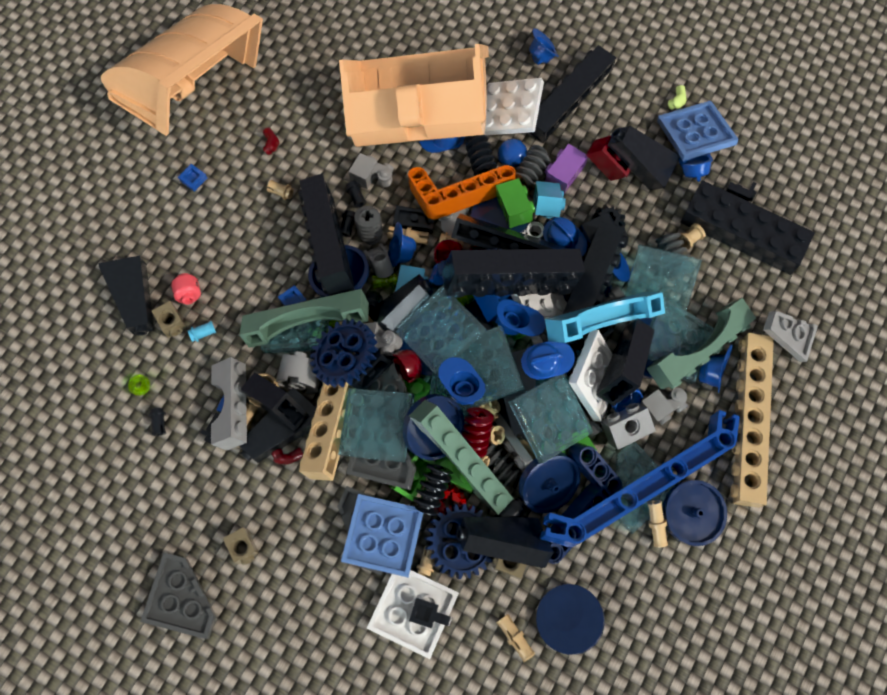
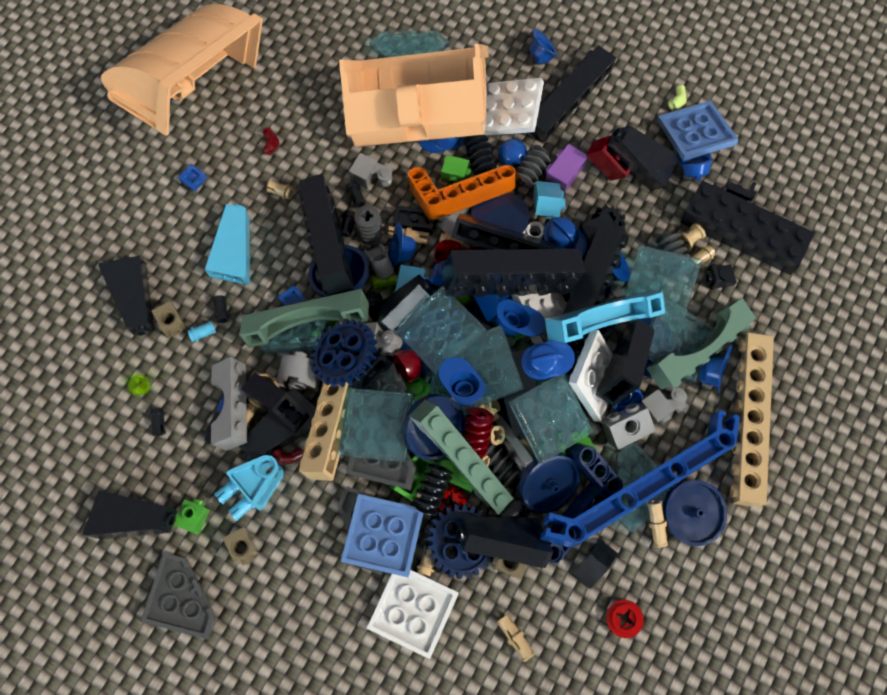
coral head [171,273,201,305] -> none
black plate [409,598,453,629] -> none
bright green brick [496,178,535,228] -> none
dark blue piece [536,584,605,655] -> none
light grey wing [763,311,818,362] -> none
none -> black slope [82,490,177,539]
none -> bright green brick [174,498,210,535]
none -> medium azure slope [205,204,250,285]
none -> black pin [213,295,231,323]
none -> medium azure piece [214,455,284,521]
none -> clear light blue plate [370,30,449,58]
none -> bright green brick [441,155,472,185]
none -> black slope [573,539,618,589]
none -> red gear [606,600,644,638]
none -> tan pin [688,245,715,269]
none -> black bracket [705,263,737,290]

